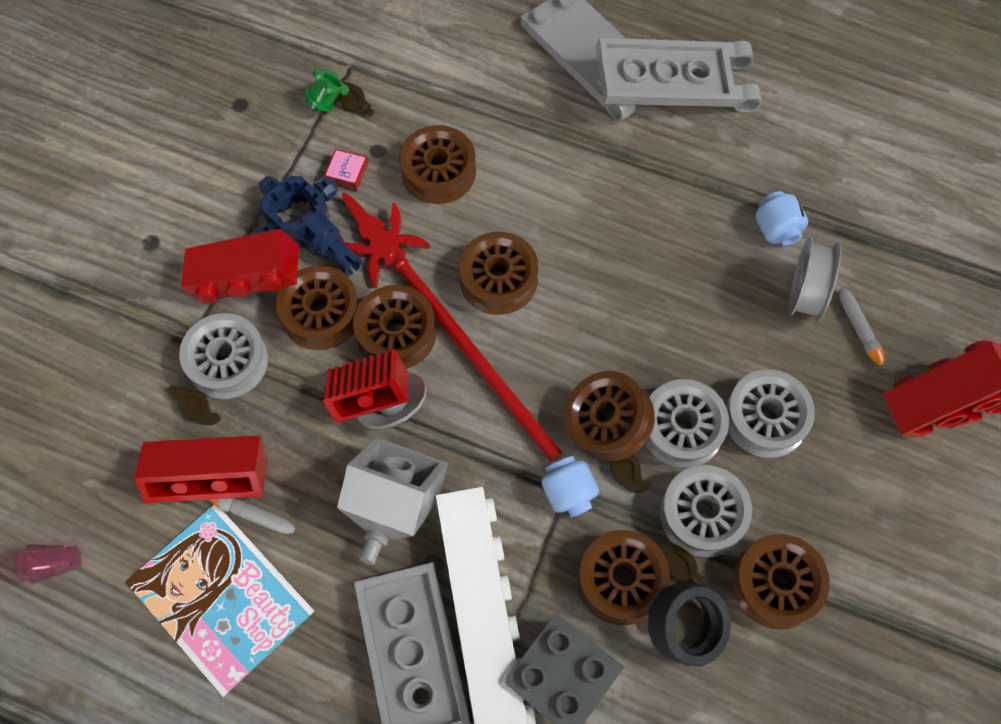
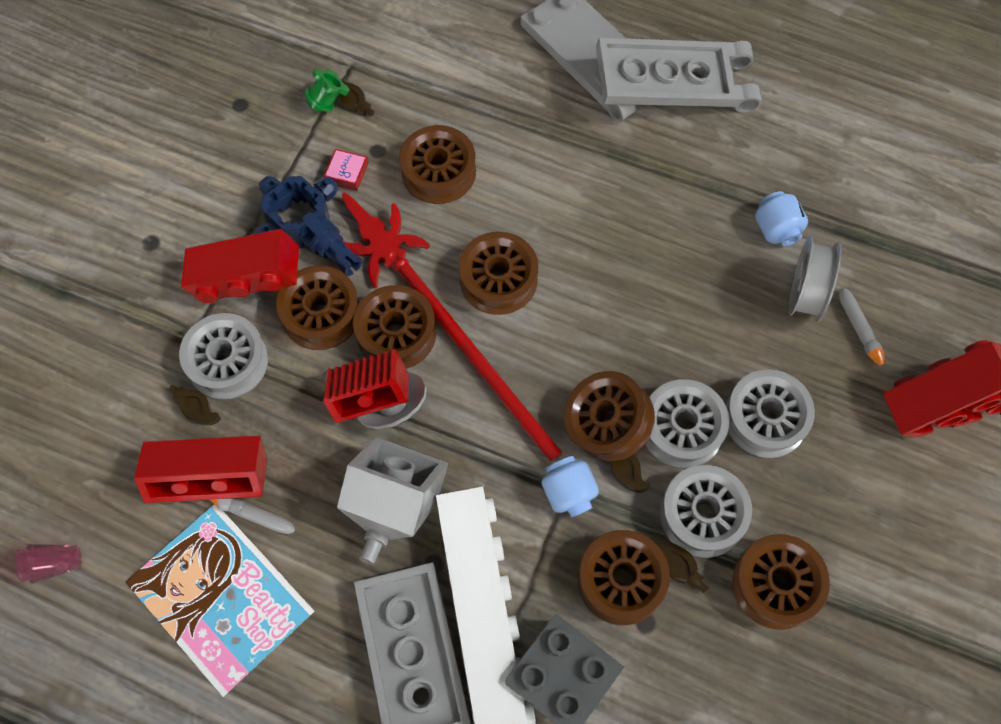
black tyre [647,582,731,666] -> none

